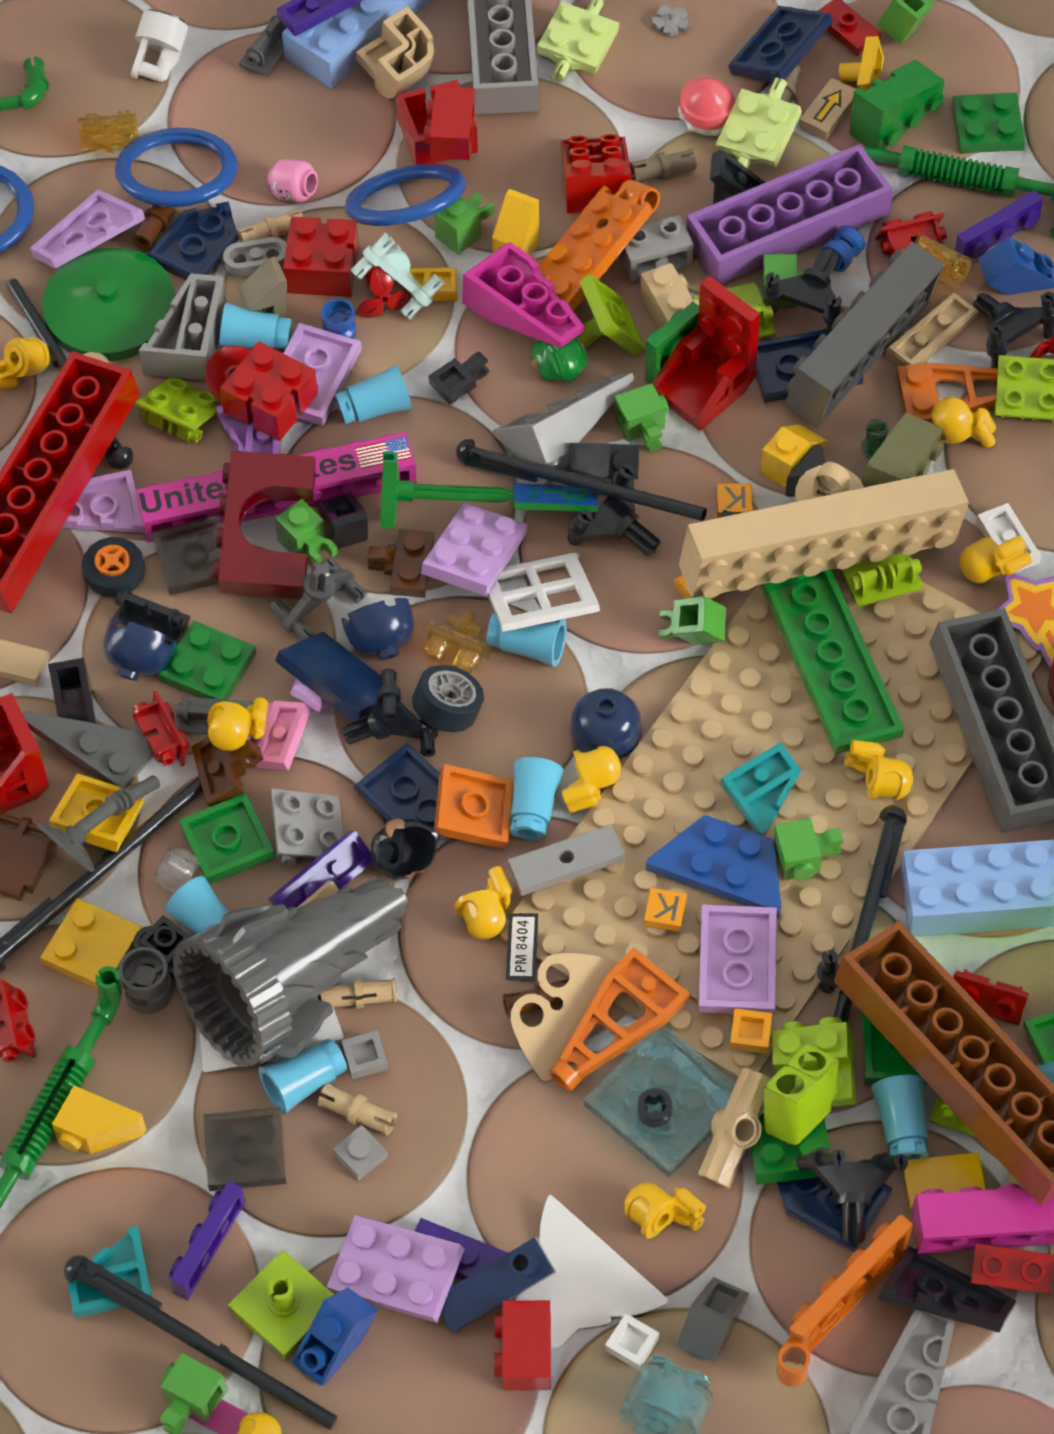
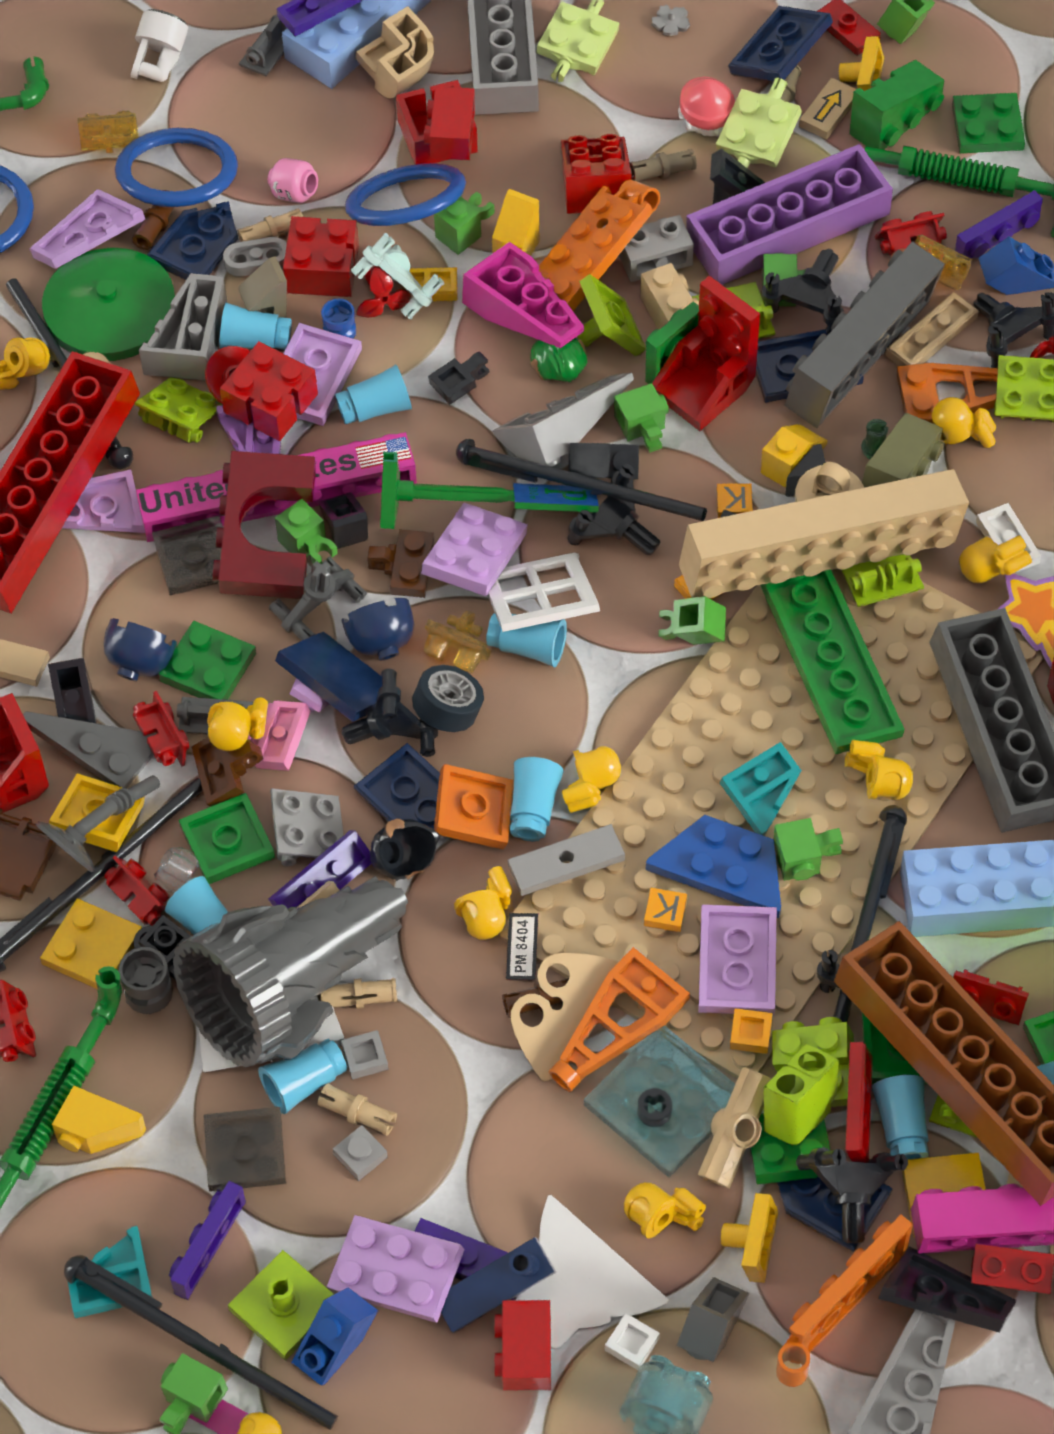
black wheel [81,537,145,597] -> none
black hinge [112,591,191,643] -> none
dark blue cylinder [571,688,641,759] -> none
blue wheel [820,226,865,272] -> none
none -> red hinge [104,856,170,926]
none -> yellow tile [721,1193,778,1283]
none -> red tile [845,1042,873,1163]

